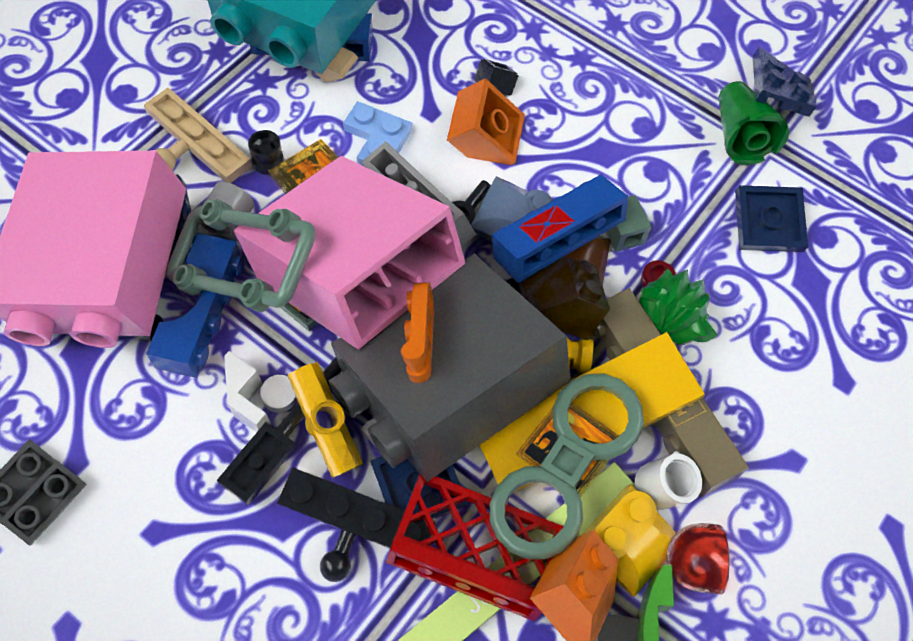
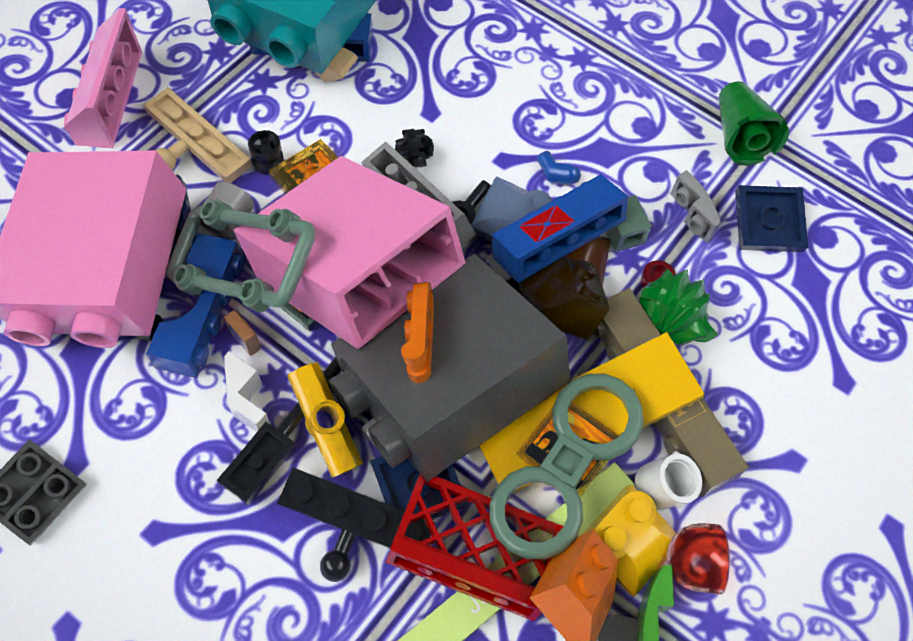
white tile [260,375,297,413] -> none
light blue plate [343,101,413,166] -> none
orange slope [446,78,525,165] -> none
black slope [474,59,519,96] -> none
yellow wheel [567,337,593,374] -> none
dark blue wing [752,47,817,117] -> none
none -> bright pink slope [64,8,143,149]
none -> medium nougat tile [224,310,261,356]
none -> black gear [395,128,434,167]
none -> blue arm [536,151,581,185]
none -> light grey slope [670,169,720,243]

